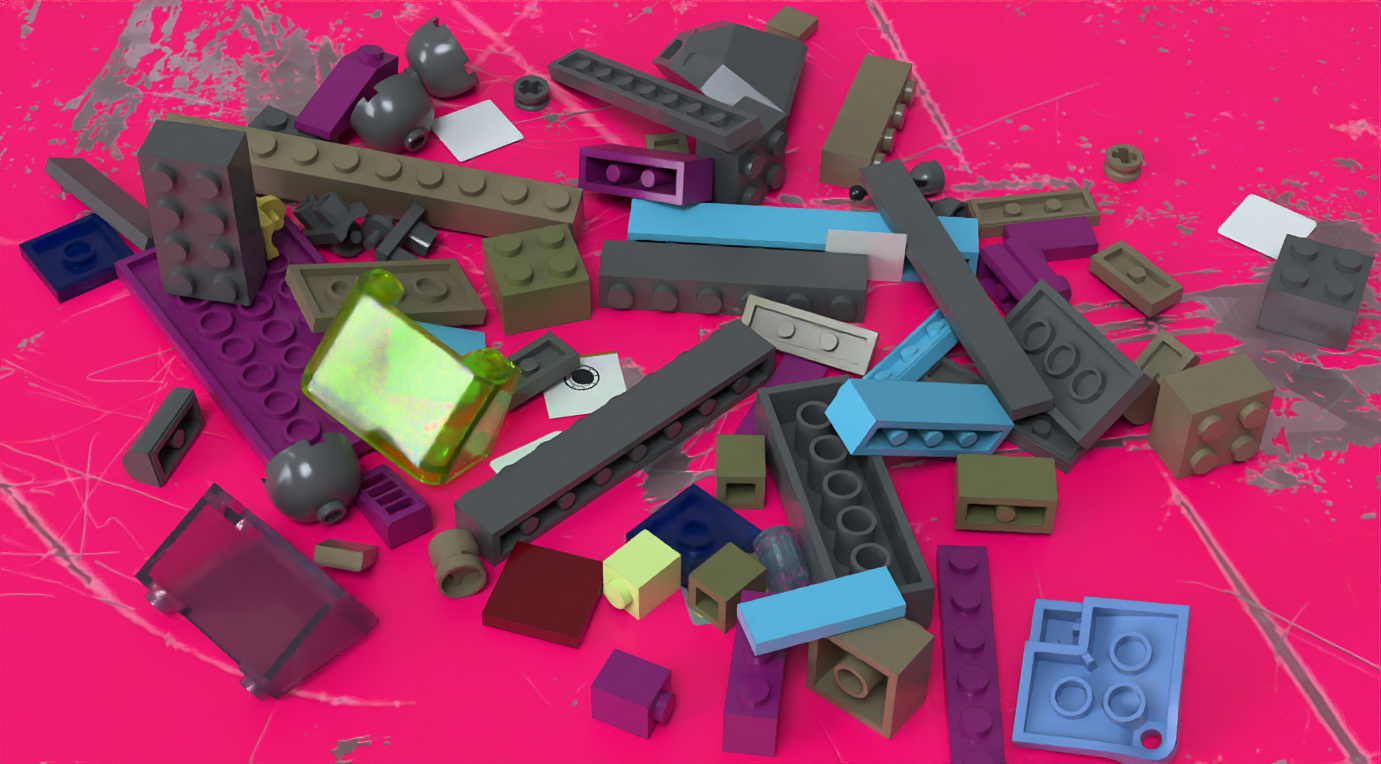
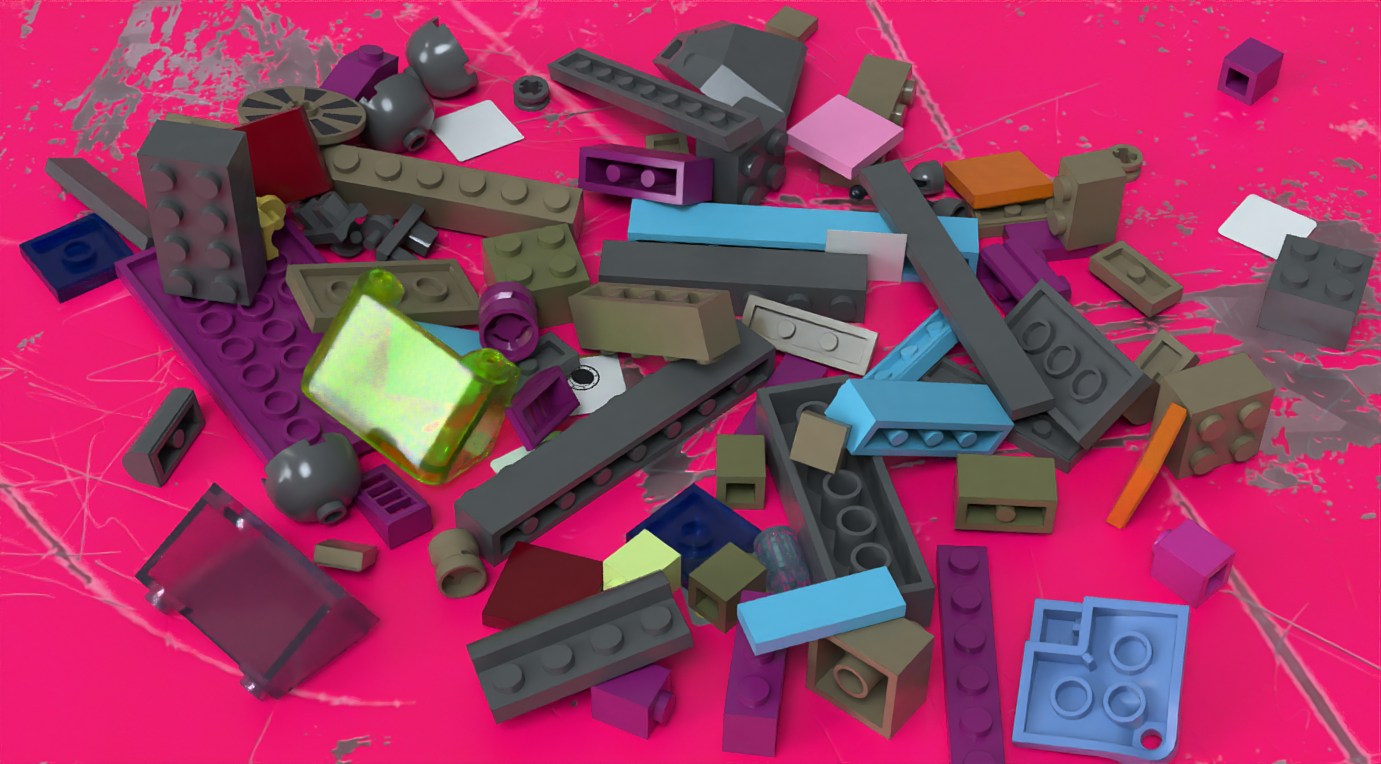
none -> dark red tile [228,105,335,204]
none -> dark tan piece [237,86,366,145]
none -> dark grey brick [466,569,694,724]
none -> magenta wheel [478,281,539,362]
none -> magenta slope [504,365,580,451]
none -> dark tan brick [568,282,741,365]
none -> bright pink tile [786,94,904,180]
none -> dark tan tile [789,410,852,474]
none -> orange tile [942,150,1053,210]
none -> dark tan brick [1048,148,1127,251]
none -> orange tile [1106,402,1187,530]
none -> dark pink brick [1150,518,1236,609]
none -> magenta brick [1217,37,1284,106]

